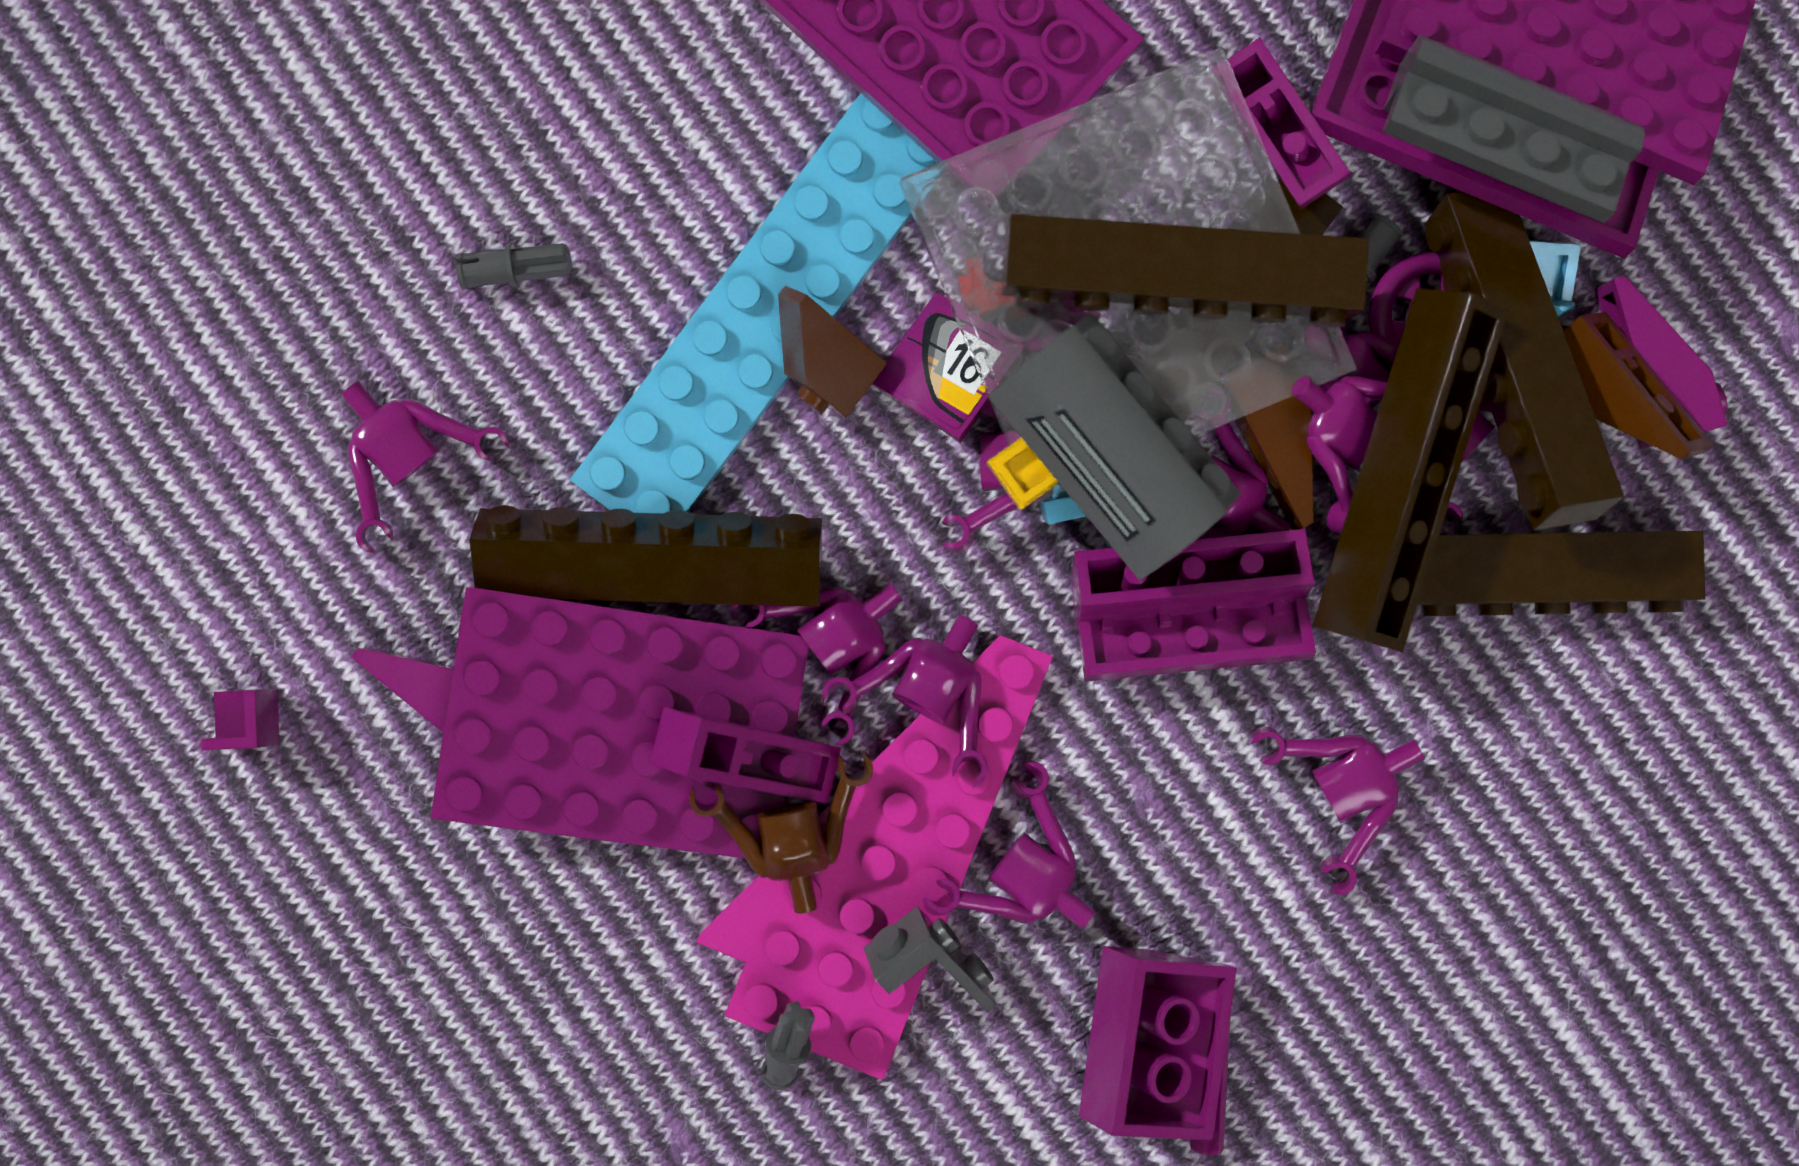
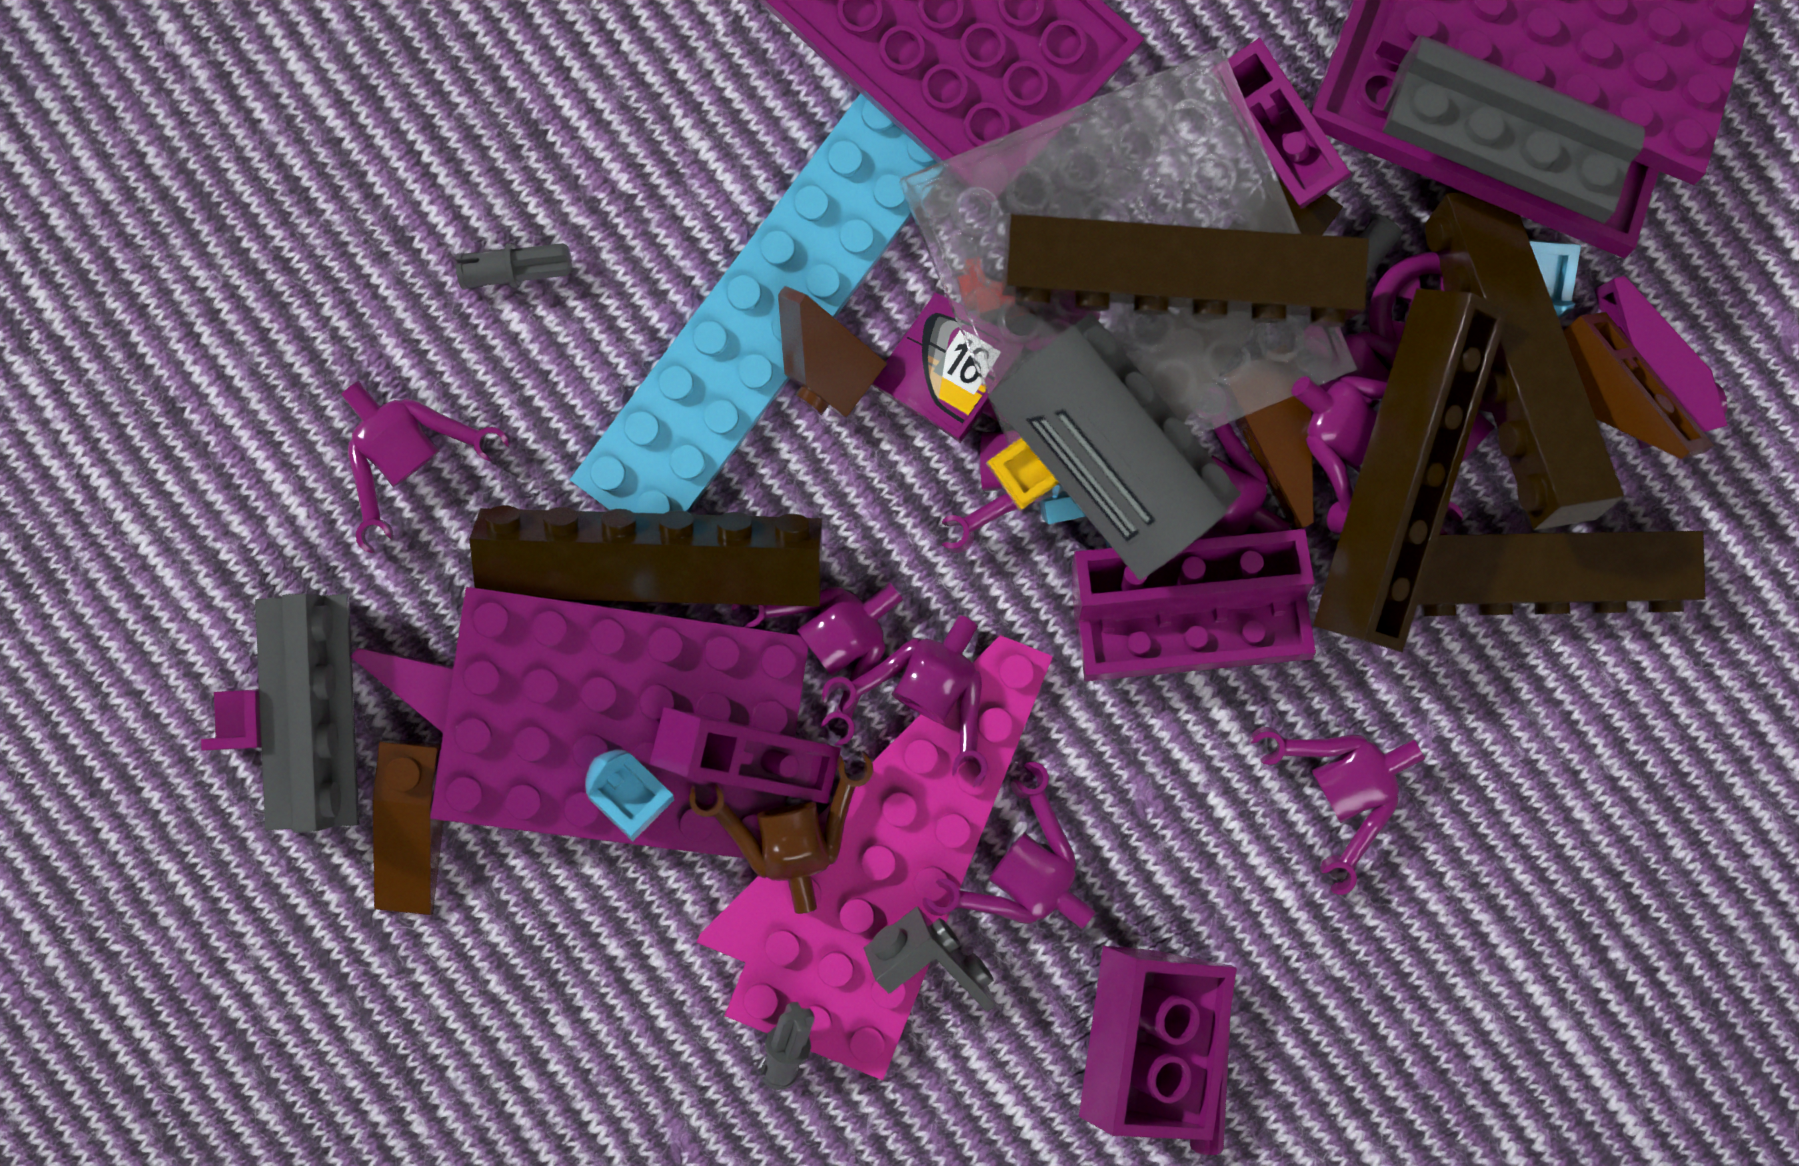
none -> dark grey brick [255,593,360,833]
none -> reddish brown slope [372,739,444,915]
none -> medium azure plate [585,750,674,842]

